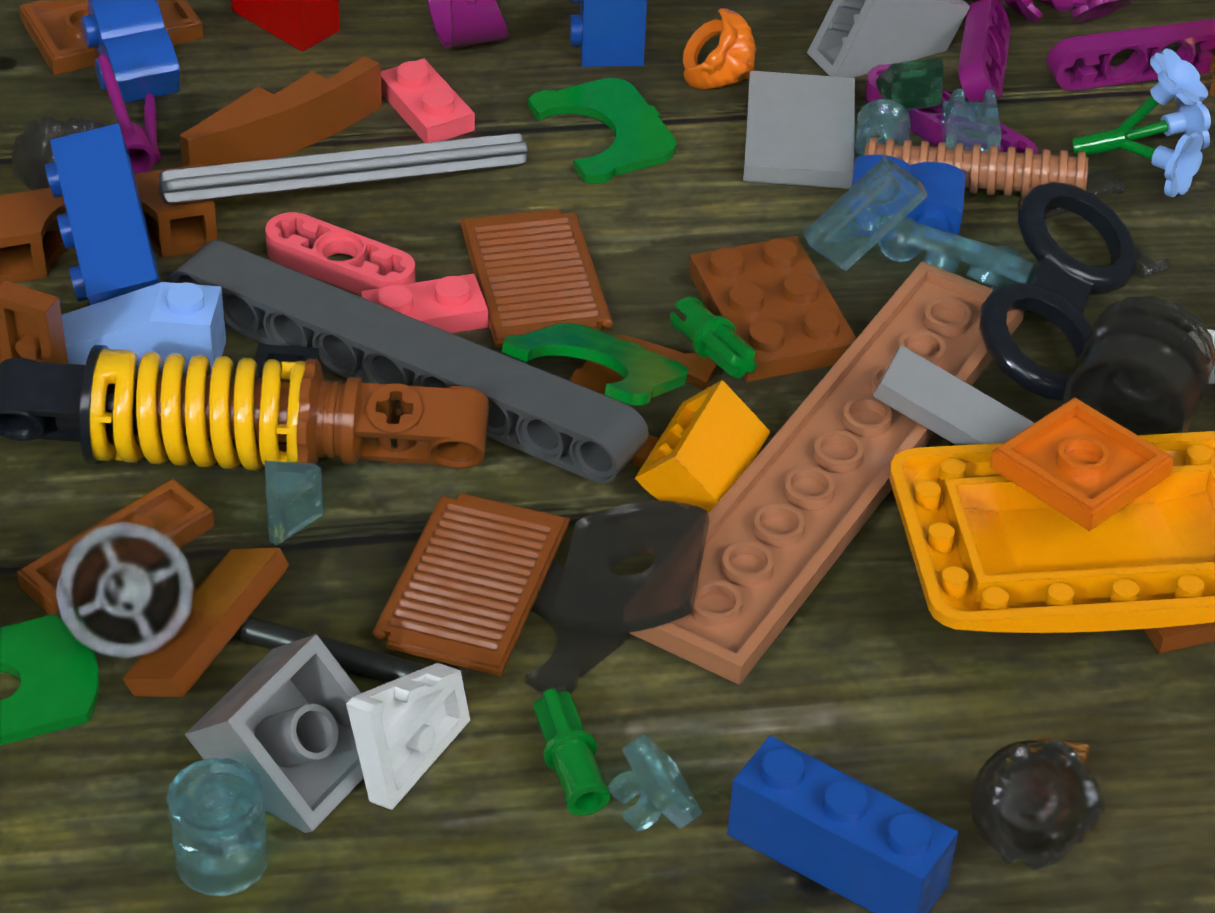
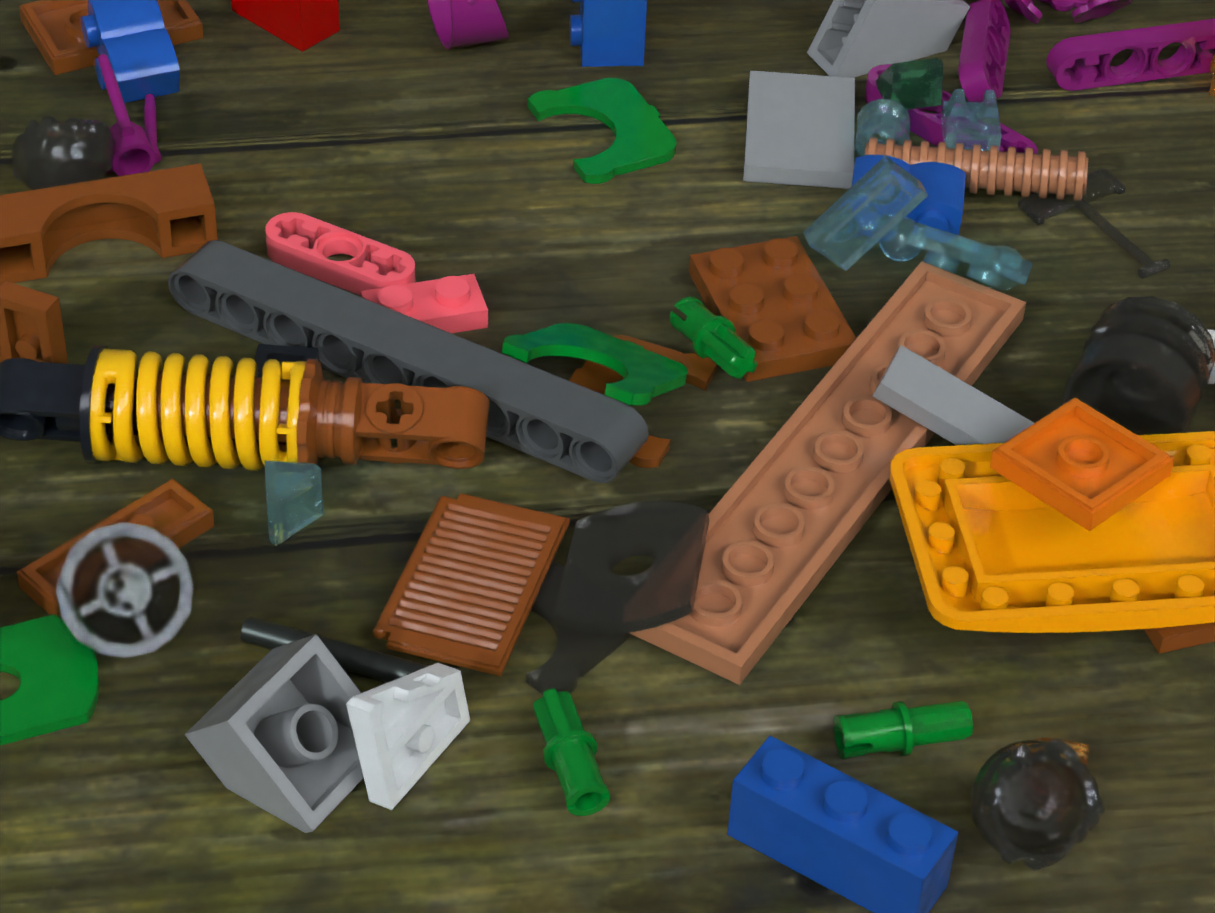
blue brick [45,123,161,305] -> none
light blue slope [62,282,226,371] -> none
dark orange tile [122,548,289,697] -> none
axle [158,133,529,205] -> none
clear light blue wheel [167,758,269,896] -> none
dark orange slope [180,56,382,166] -> none
coral plate [381,58,475,143] -> none
dark orange window [460,209,613,347] -> none
clear light blue tile [608,733,703,831] -> none
light orange brick [635,380,771,514] -> none
orange piece [683,8,756,90] -> none
black bar [979,182,1136,401] -> none
light blue plant [1073,48,1211,198] -> none
none -> green axle [833,701,973,760]

